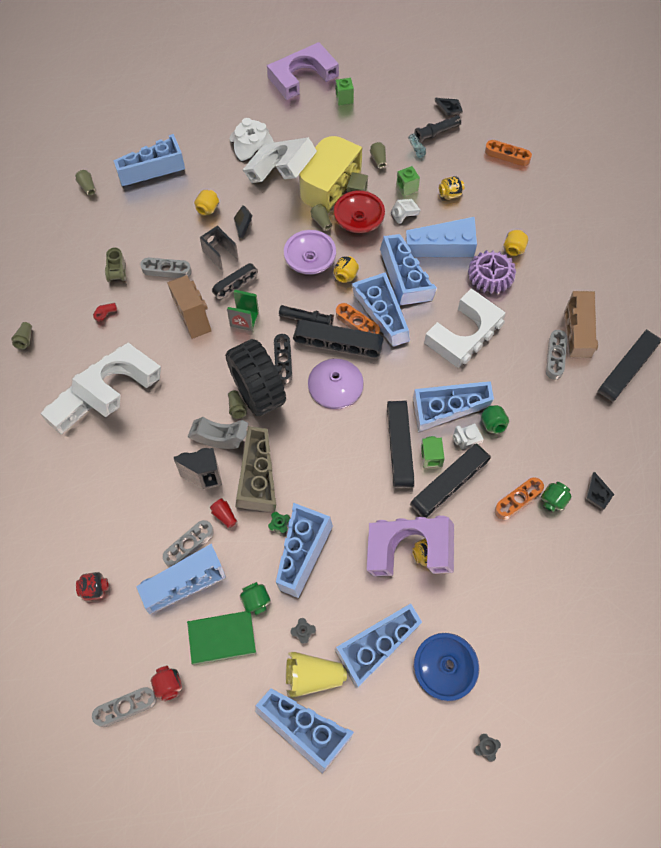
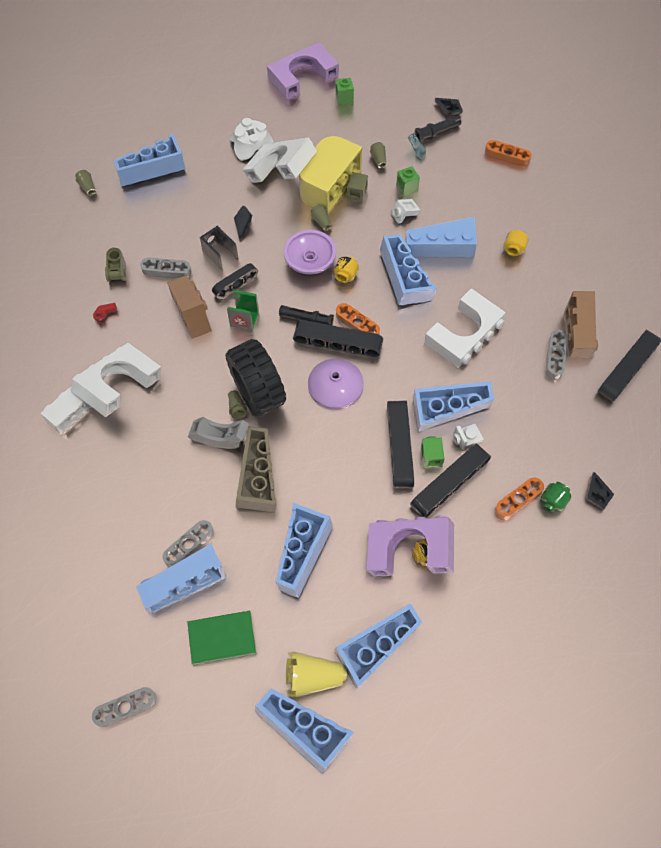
olive cone [11,322,32,350] -> none
head [76,572,109,601] -> none
red head [151,666,183,701] -> none
black slope [174,448,222,489] -> none
yellow head [194,190,219,215] -> none
red cone [210,498,238,529] -> none
green head [240,582,271,615] -> none
green plate [268,512,291,533] -> none
black beam [274,334,293,384] -> none
dark grey plate [290,618,316,644] -> none
red dish [334,191,385,233] -> none
light blue wedge [352,272,410,347] -> none
blue dish [414,633,480,701] -> none
yellow head [439,176,465,200] -> none
lavender gear [468,250,516,294] -> none
dark grey plate [475,734,501,762] -> none
green head [481,405,509,434] -> none

